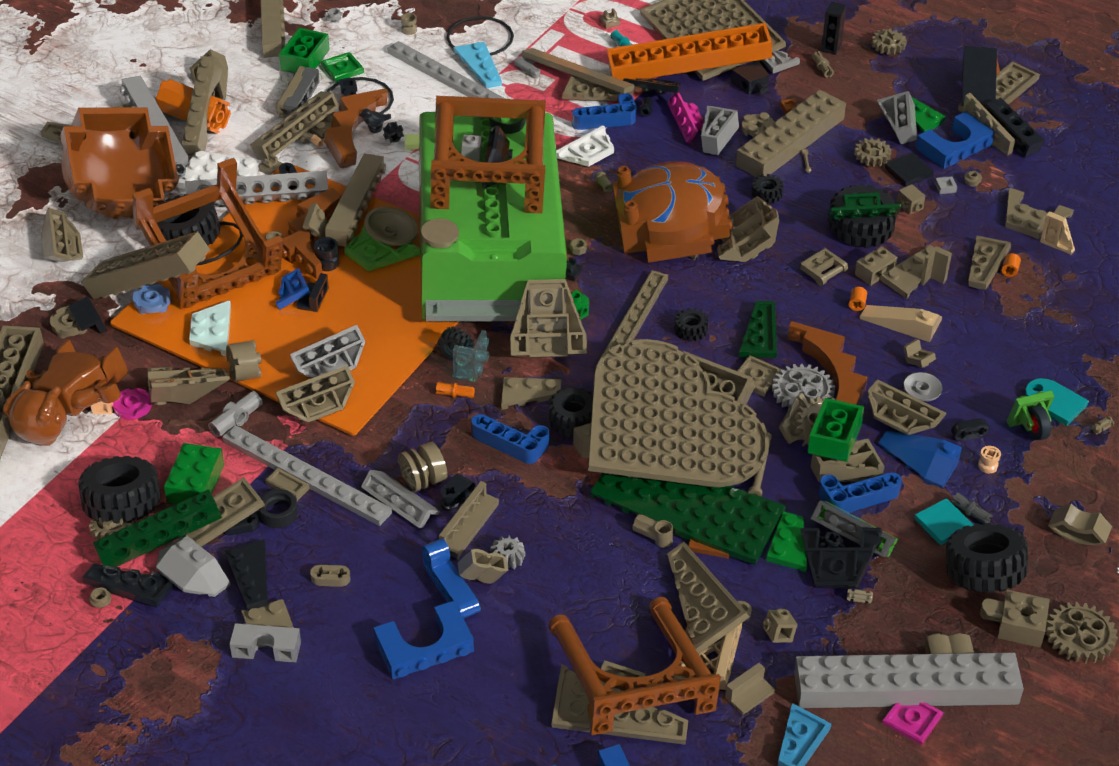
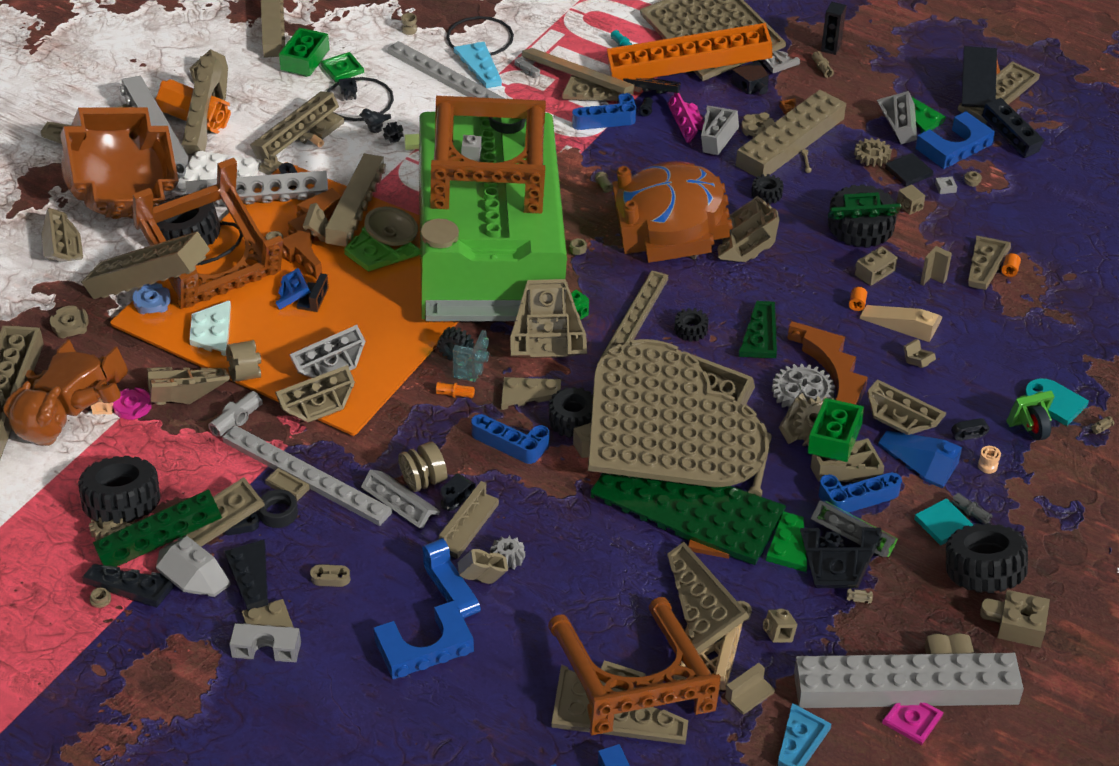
black panel [68,296,107,333] -> none
green brick [164,443,225,504] -> none
dark grey piece [276,66,320,118] -> none
black wheel [314,237,339,271] -> none
dark orange arch [324,88,388,168] -> none
light grey plate [326,8,343,22] -> none
black wedge [482,126,513,189] -> none
white wing [556,126,614,167] -> none
black tile [565,257,582,282] -> none
dark tan tile [600,8,620,29] -> none
dark tan piece [633,514,673,548] -> none
dark tan tile [737,356,783,397] -> none
dark tan plate [800,248,848,286] -> none
dark tan gear [871,29,907,55] -> none
dark tan wing [880,245,934,299] -> none
light grey dish [904,372,942,401] -> none
dark tan wing [962,93,1015,156] -> none
dark tan wing [1005,188,1074,239] -> none
tan wing [1040,211,1075,255] -> none
dark tan gear [1045,602,1118,664] -> none
dark tan brick [1048,504,1112,545] -> none

